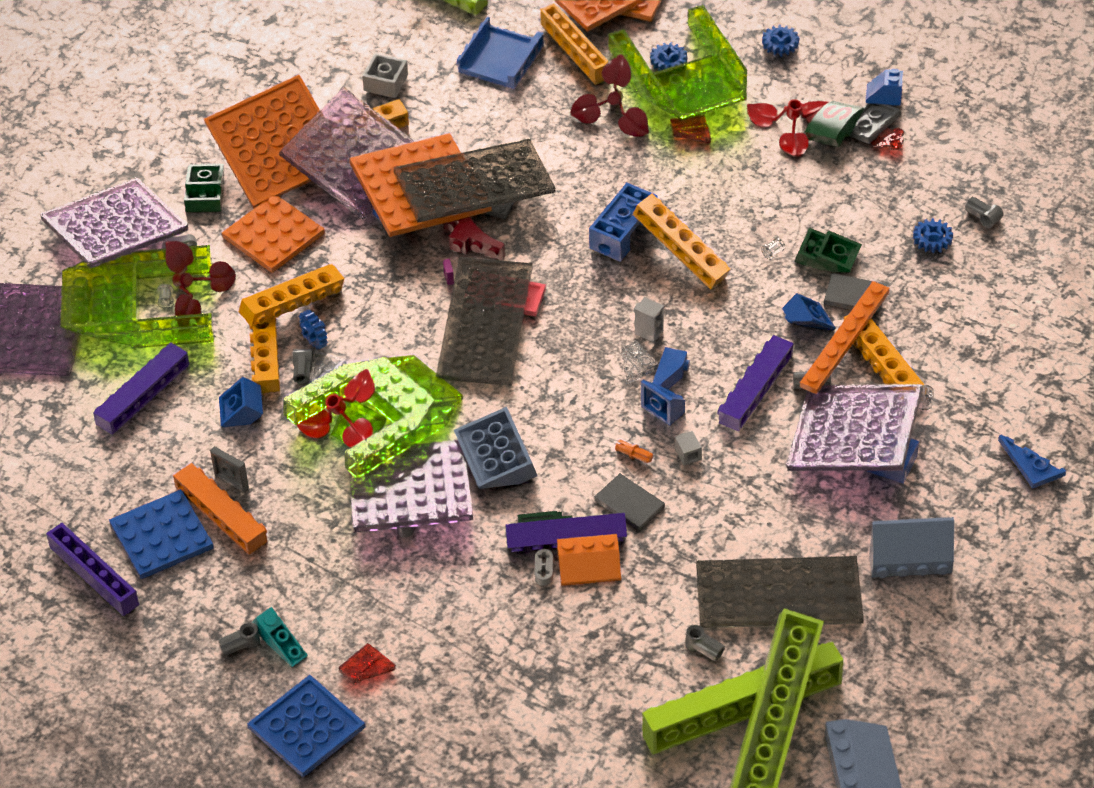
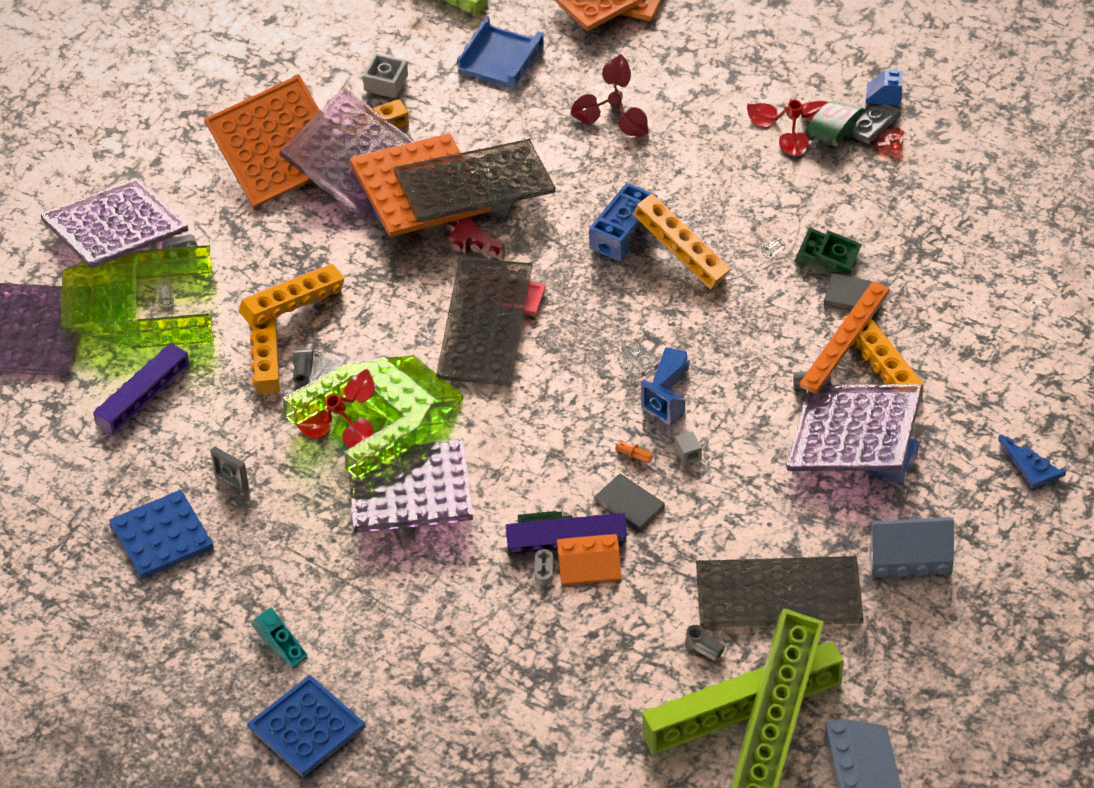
dark purple brick [46,522,139,617] -> none
dark red plant [165,241,236,328] -> none
orange brick [173,463,267,555] -> none
dark green slope [184,164,224,212] -> none
dark grey piece [218,622,260,656] -> none
blue slope [219,377,263,427] -> none
orange plate [222,196,325,273] -> none
blue gear [299,309,328,349] -> none
clear red wing [338,643,396,683] -> none
magenta tile [443,259,454,285] -> none
sand blue slope [454,407,538,489] -> none
light orange brick [540,3,609,85] -> none
clear neon green wedge [608,5,748,121] -> none
light grey brick [633,297,664,342] -> none
blue gear [650,42,688,74] -> none
clear red wing [670,115,711,144] -> none
dark purple brick [717,335,794,432] -> none
blue gear [762,25,800,56] -> none
blue slope [782,293,836,331] -> none
blue gear [913,218,953,253] -> none
clear bush [916,385,934,410] -> none
dark grey piece [965,196,1004,228] -> none

